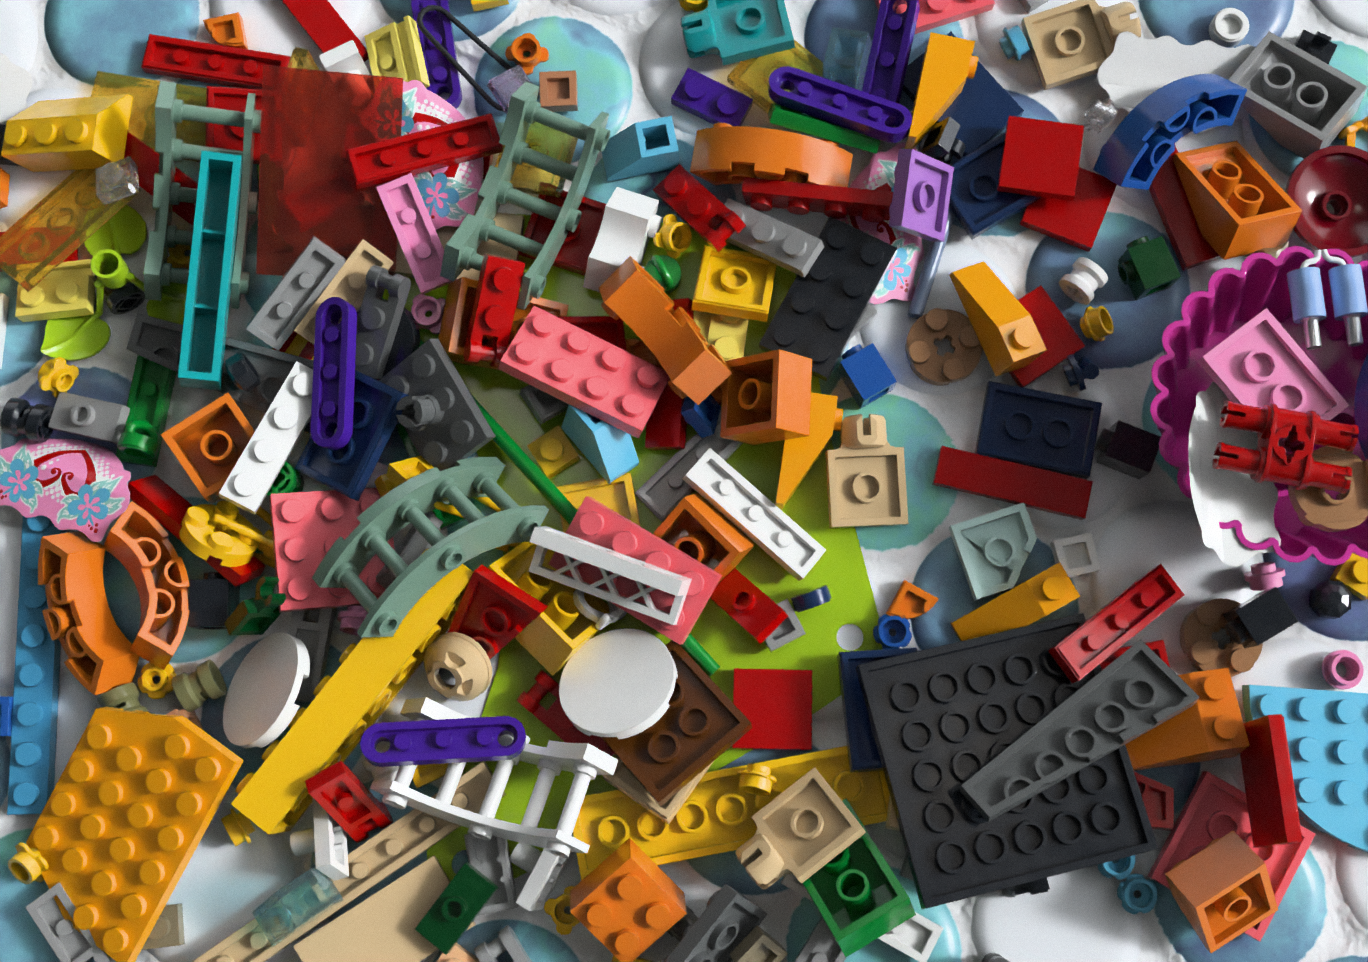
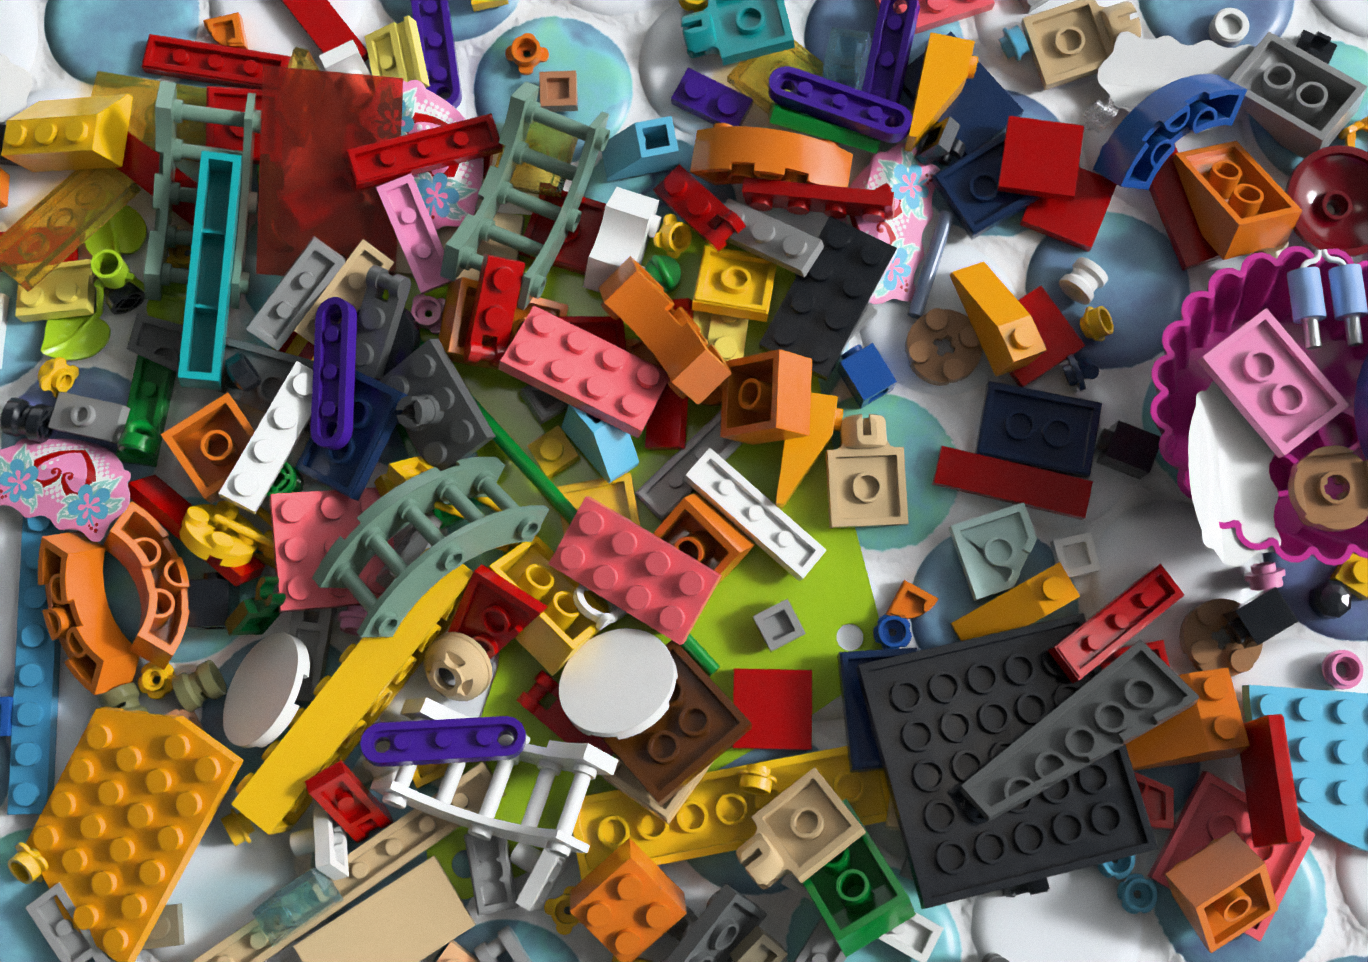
clear plate [95,157,139,205] -> none
dark green plate [415,862,499,955] -> none
black piece [417,5,525,112] -> none
clear purple tile [487,65,540,114] -> none
white fence [529,526,692,625] -> none
blue plate [681,394,721,438] -> none
red plate [710,568,788,644] -> none
dark blue tile [790,585,832,612] -> none
medium lavender plate [889,149,954,242] -> none
dark green brick [1118,236,1181,301] -> none
red pin [1212,400,1359,494] -> none

